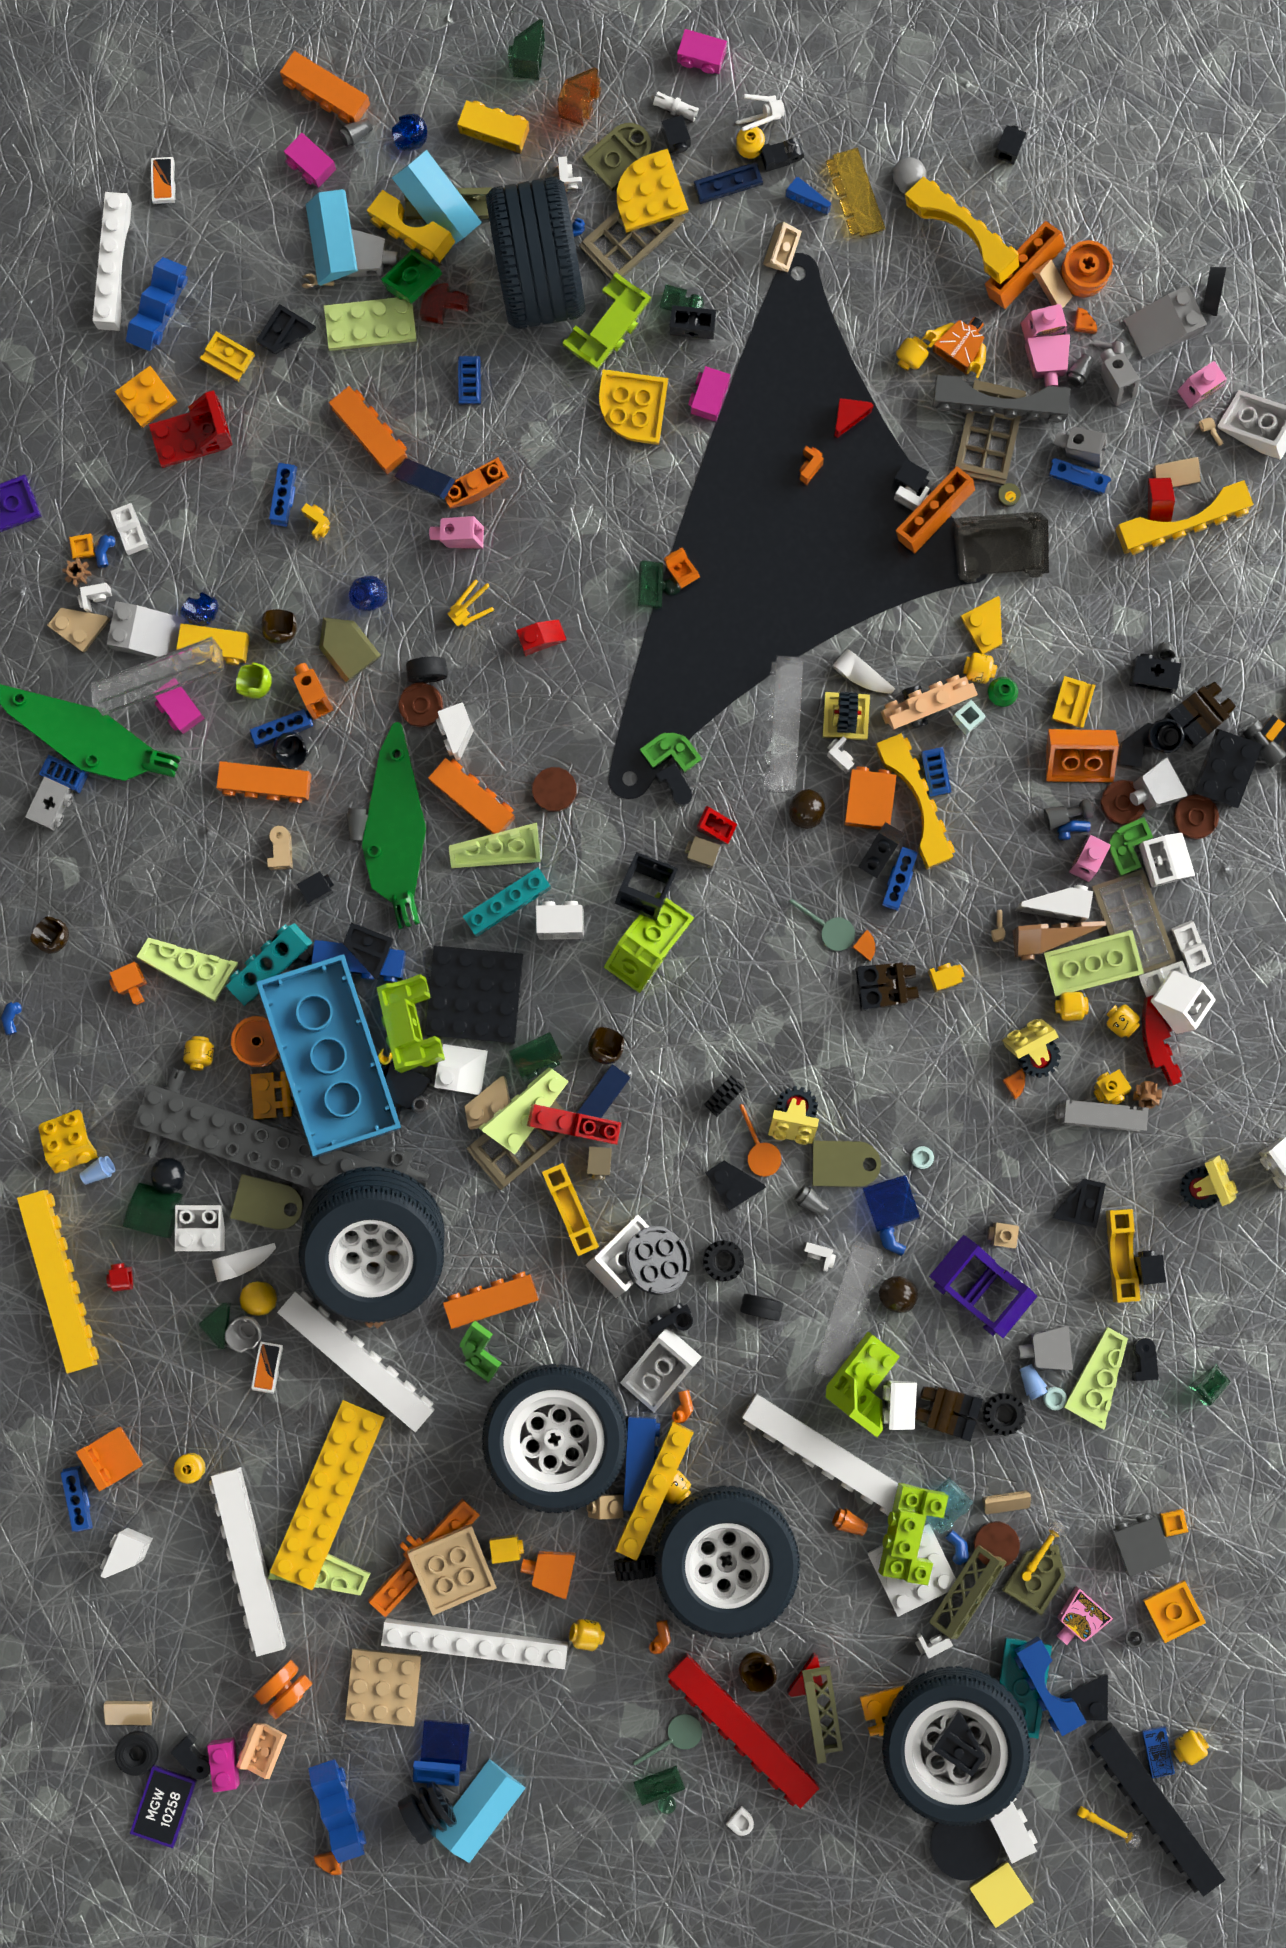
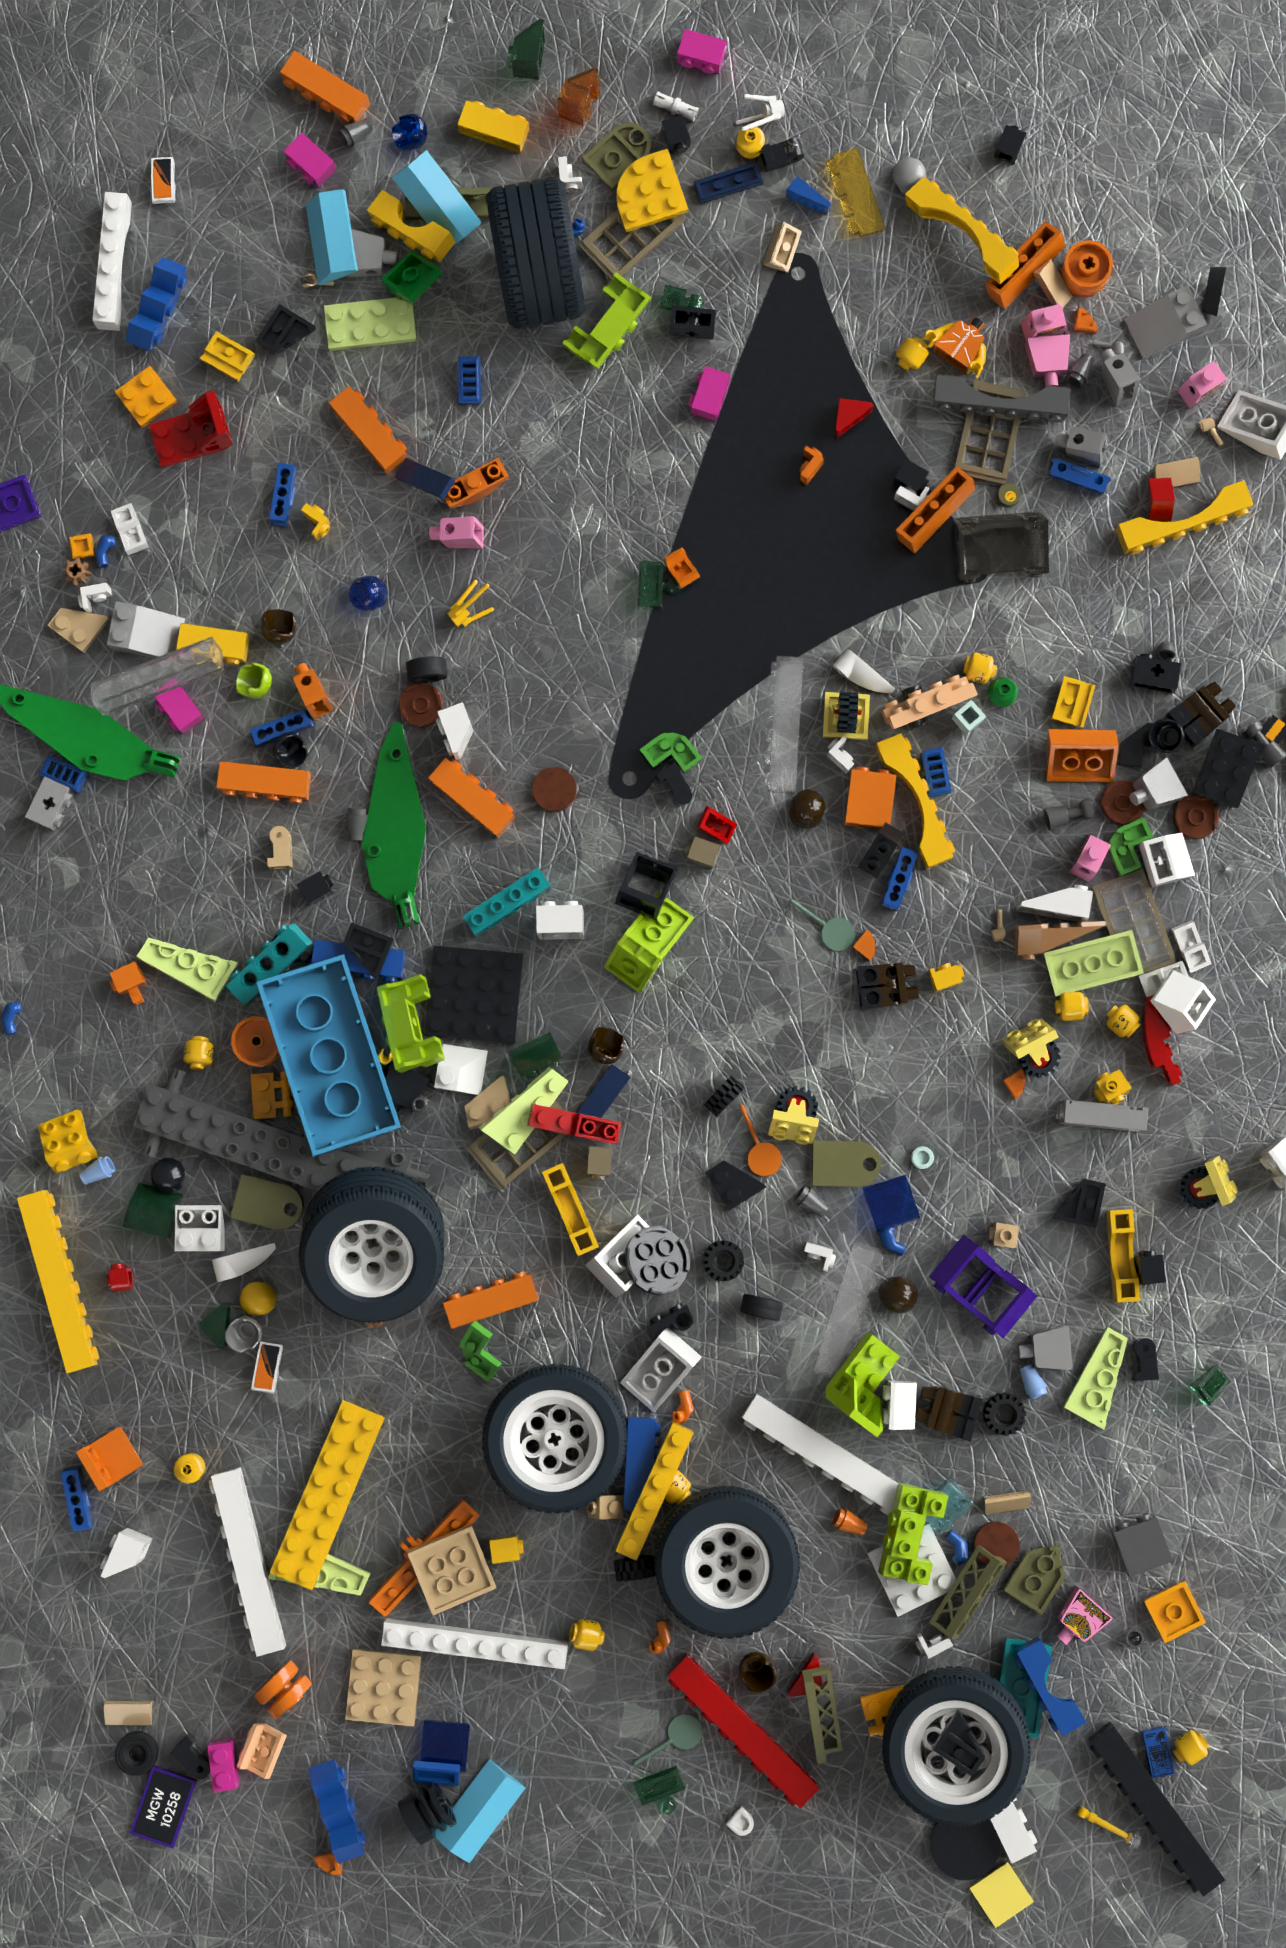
dark brown hair [30,916,69,954] -> none
clear blue hair [180,592,219,627] -> none
white brick [277,1291,435,1432] -> none
olive tile [319,617,381,683] -> none
clear red brick [420,283,470,325] -> none
yellowish green wing [449,823,541,868] -> none
red slope [516,619,567,656] -> none
orange torso [520,1551,576,1599] -> none
yellow plate [599,369,668,445] -> none
yellow wing [960,596,1002,654] -> none
yellow piece [1021,1520,1067,1581] -> none
light aqua tile [1043,1387,1067,1410] -> none
blue arm [1057,820,1091,841] -> none
black wing [1060,1674,1108,1721] -> none
medium nougat gear [1133,1081,1162,1109] -> none
light orange tile [1160,1509,1188,1537] -> none

